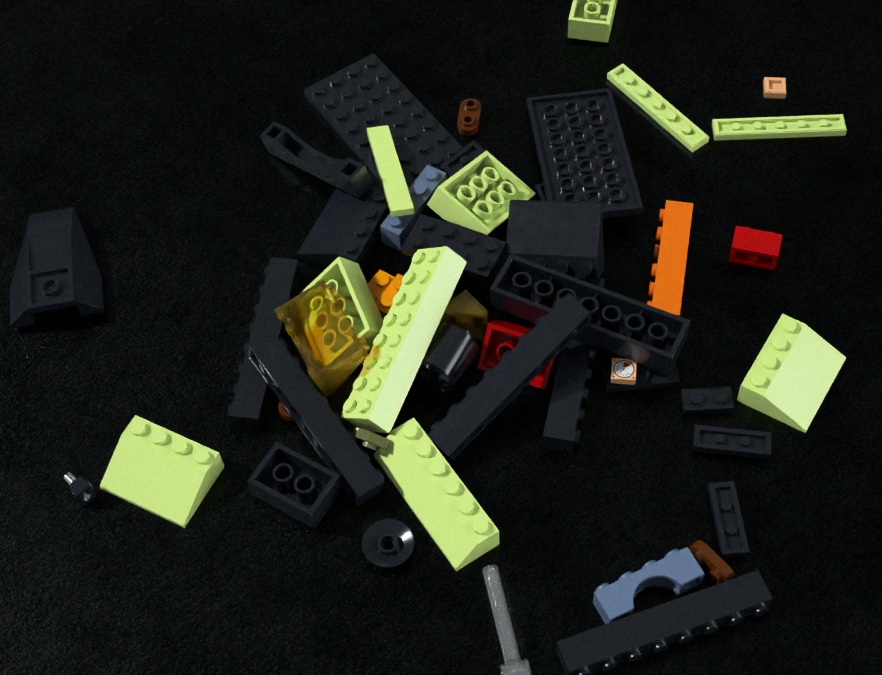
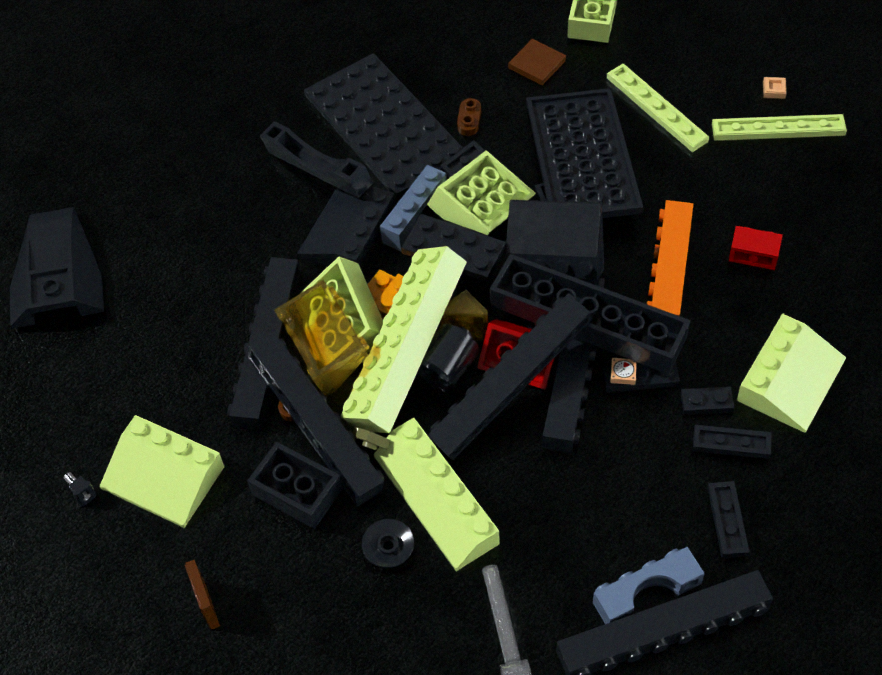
yellowish green tile [367,125,414,217] -> none
reddish brown plate [689,540,735,585] -> none
none -> reddish brown tile [185,560,220,630]
none -> reddish brown tile [508,39,566,85]

